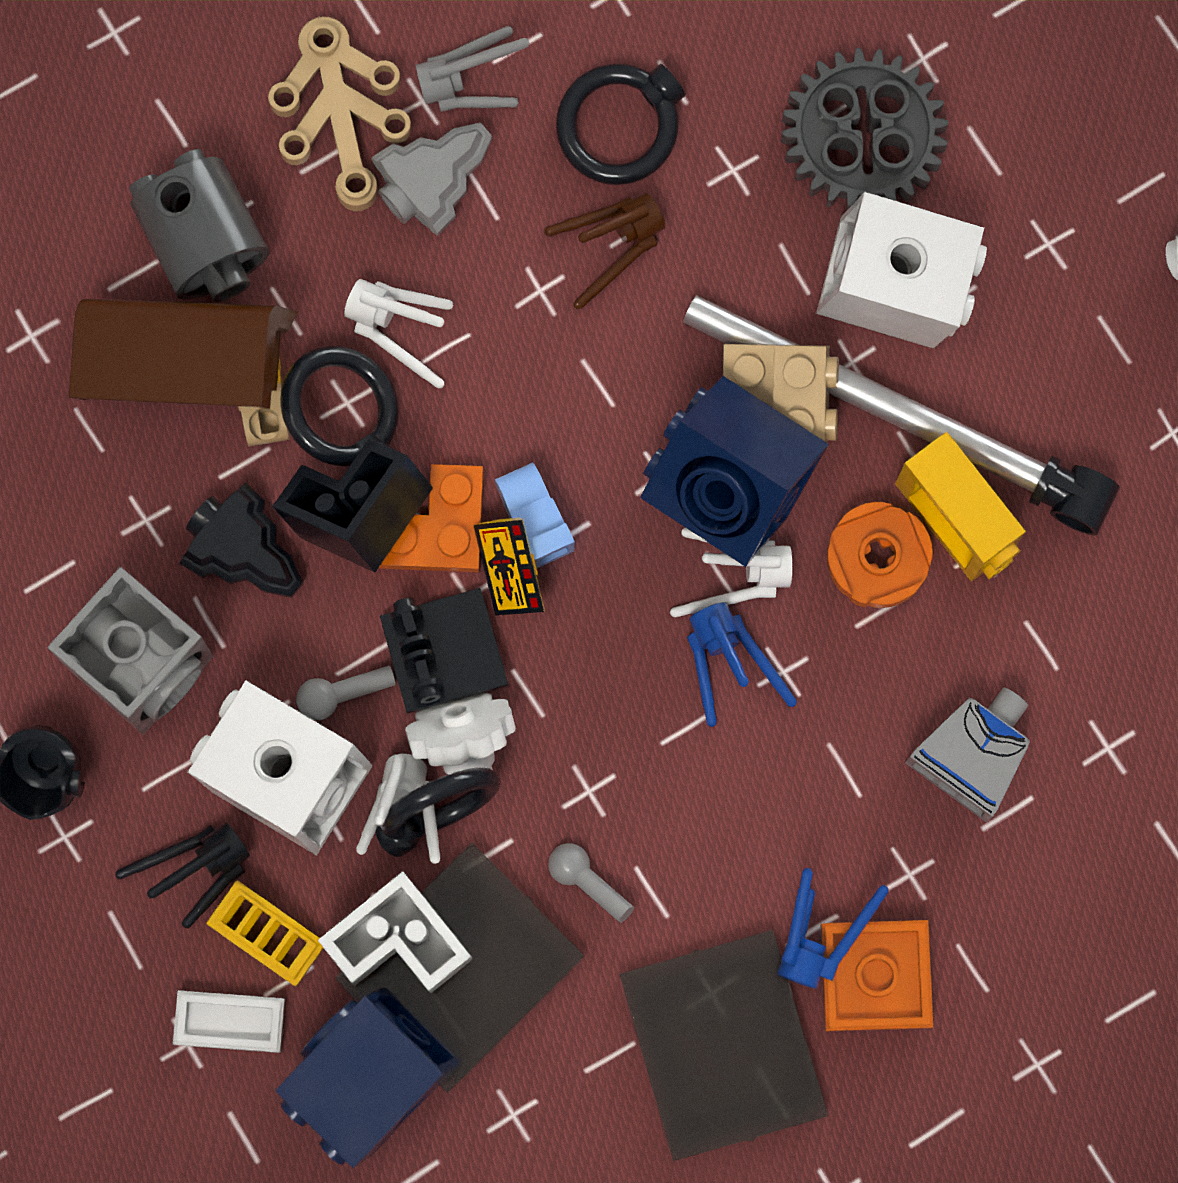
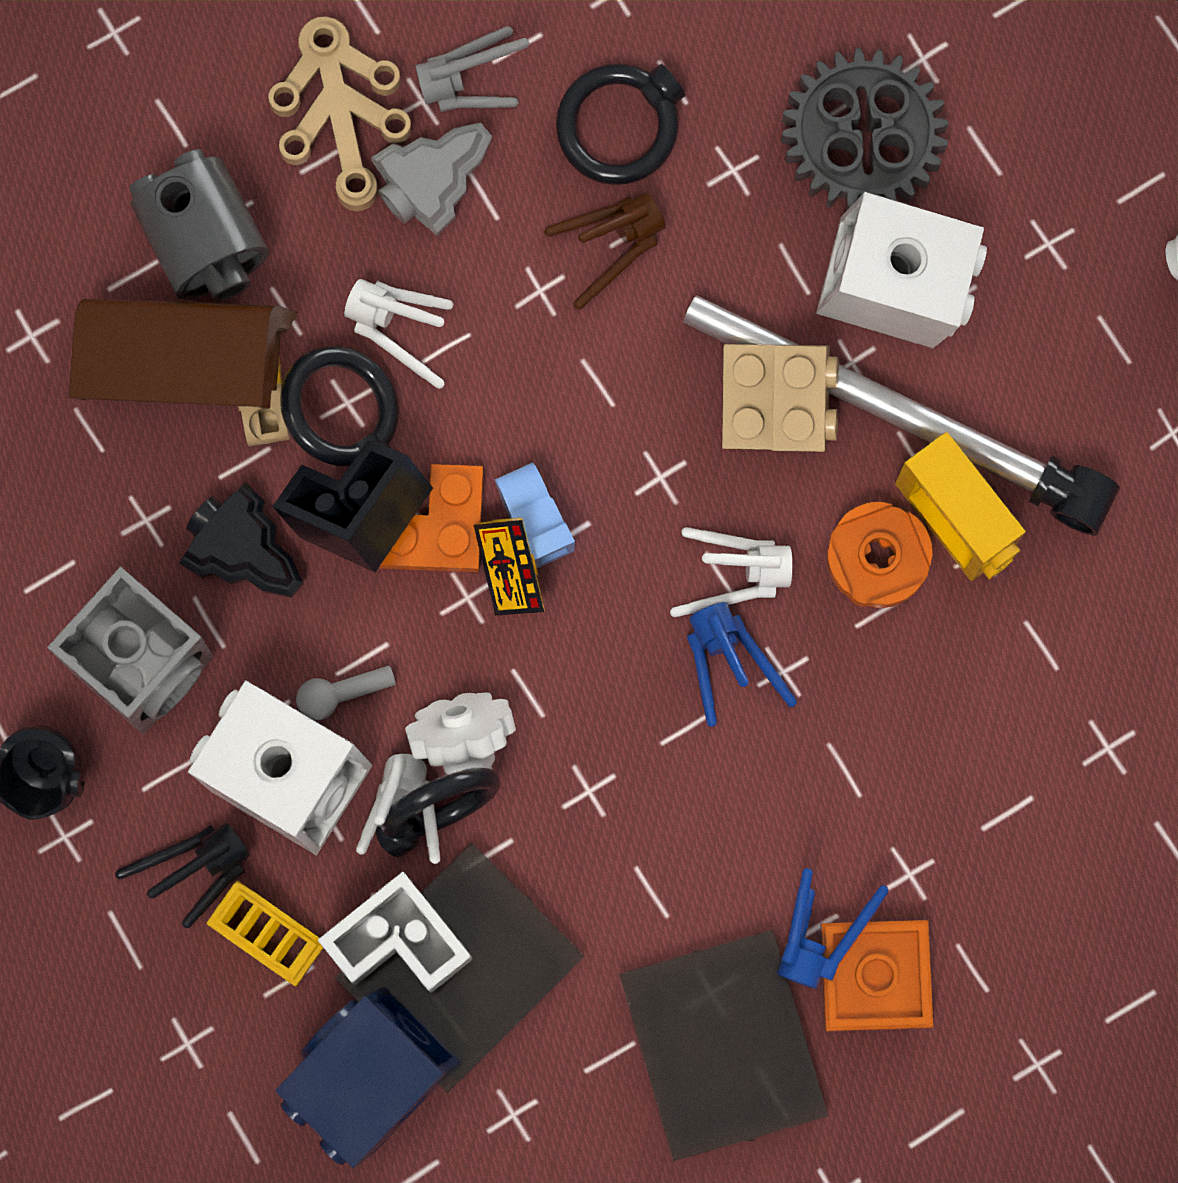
white tile [173,991,286,1053] -> none
black hinge [380,588,509,714] -> none
light grey bar [548,843,634,923] -> none
dark blue brick [640,376,829,567] -> none
light grey torso [905,687,1030,822] -> none

